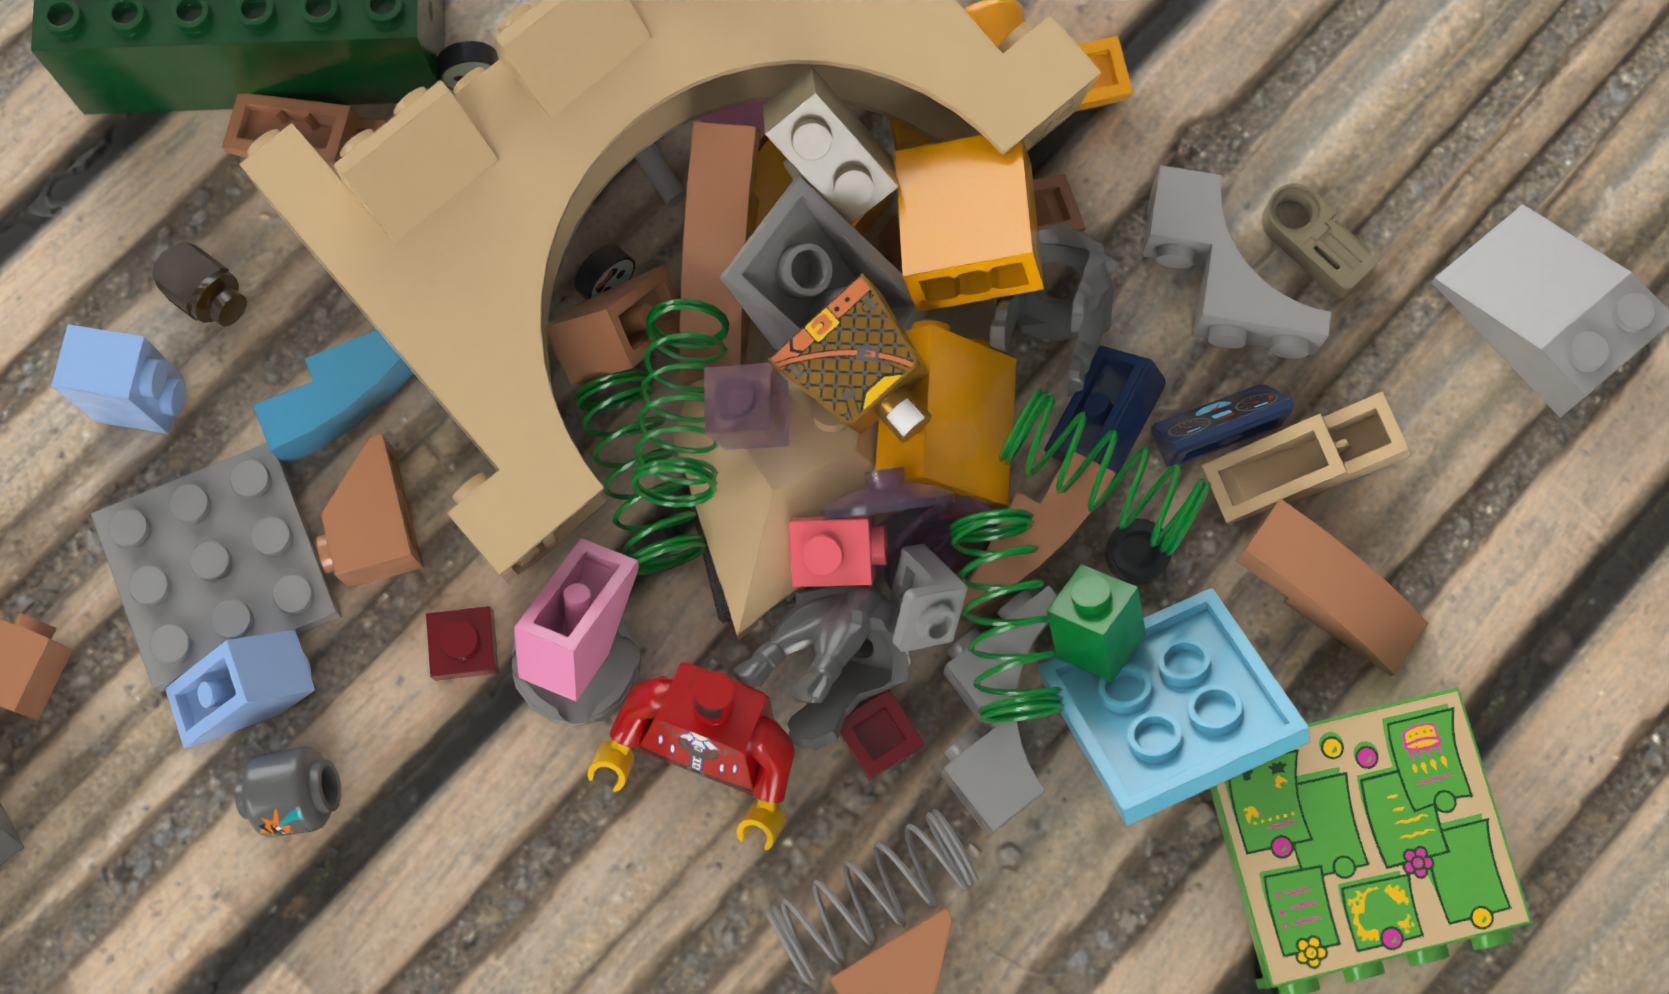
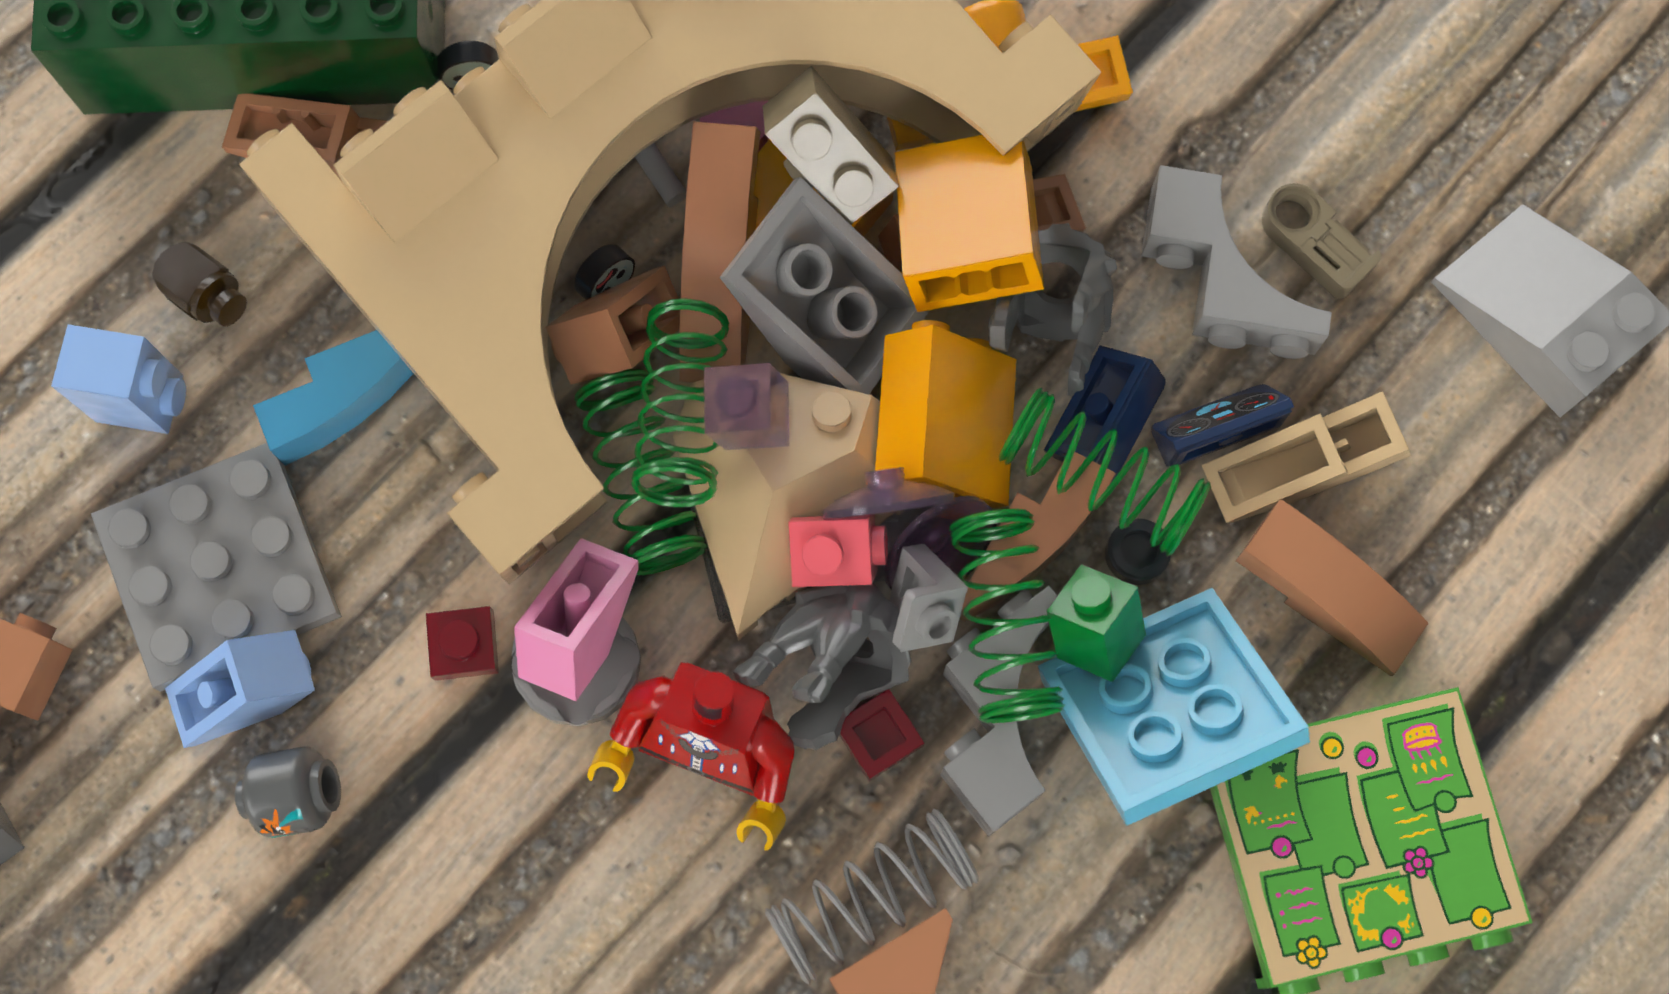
nougat slope [316,434,423,588] -> none
torso [768,273,932,443] -> none

